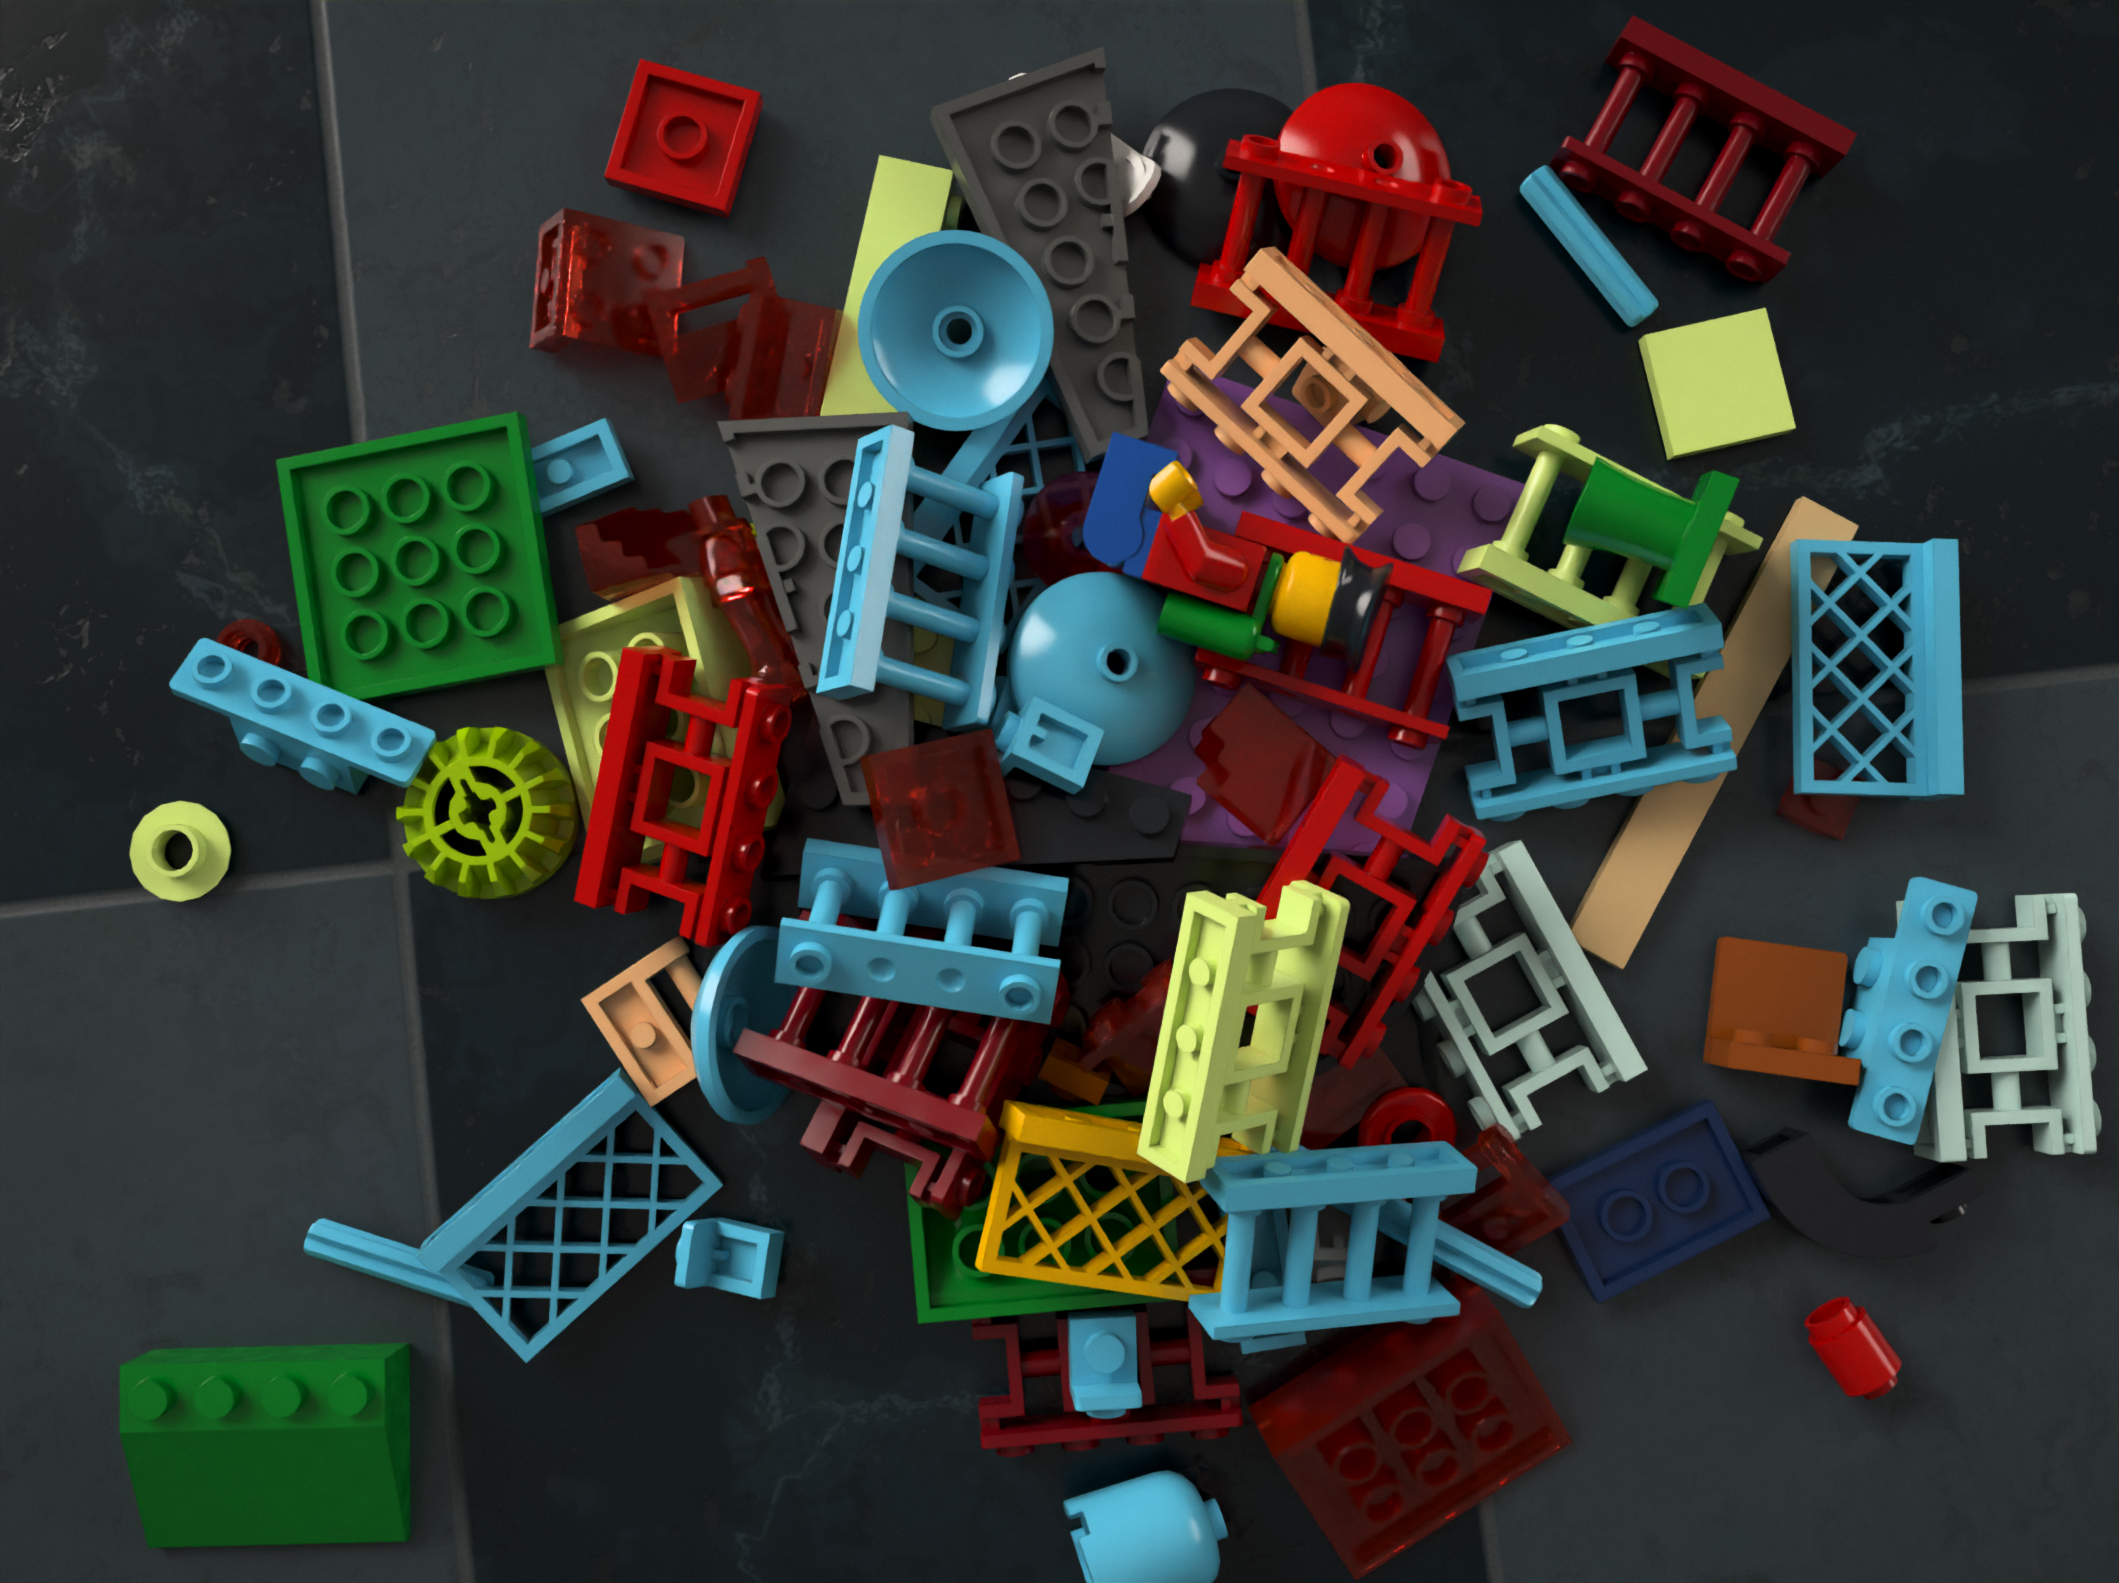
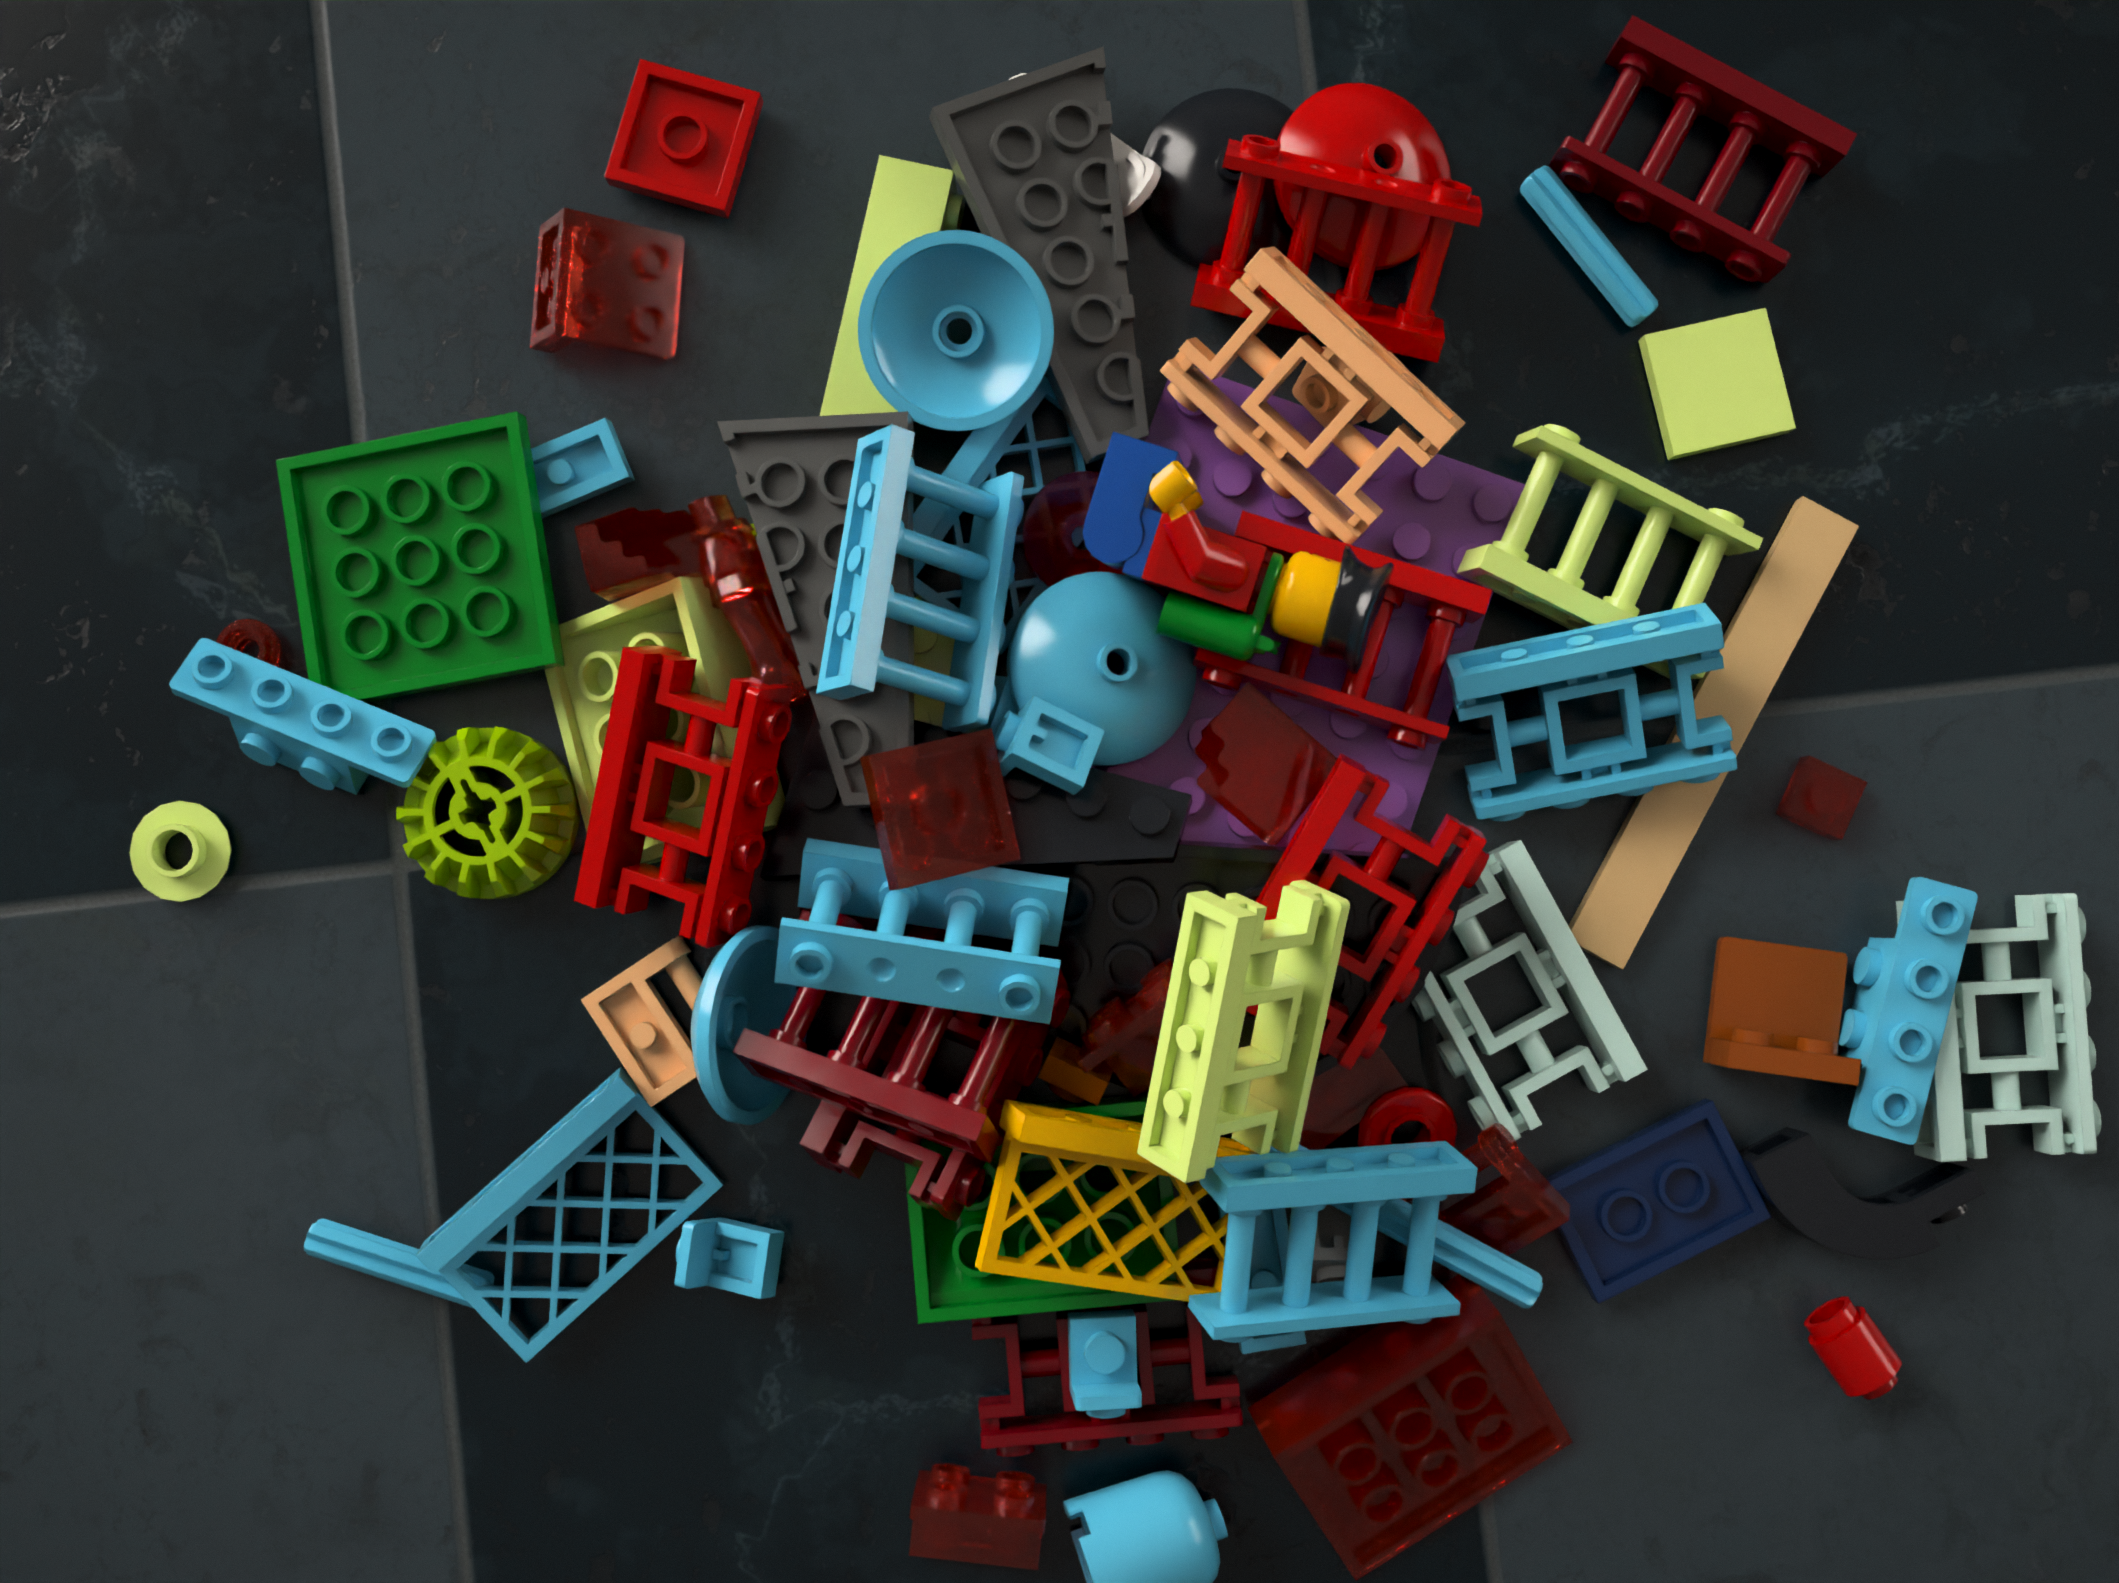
green slope [119,1343,410,1548] -> none
clear red plate [641,256,799,404] -> none
clear red bracket [725,291,843,421] -> none
green plant [1562,456,1740,609] -> none
medium azure fence [1790,538,1964,801] -> none
none -> clear red bracket [909,1463,1047,1570]

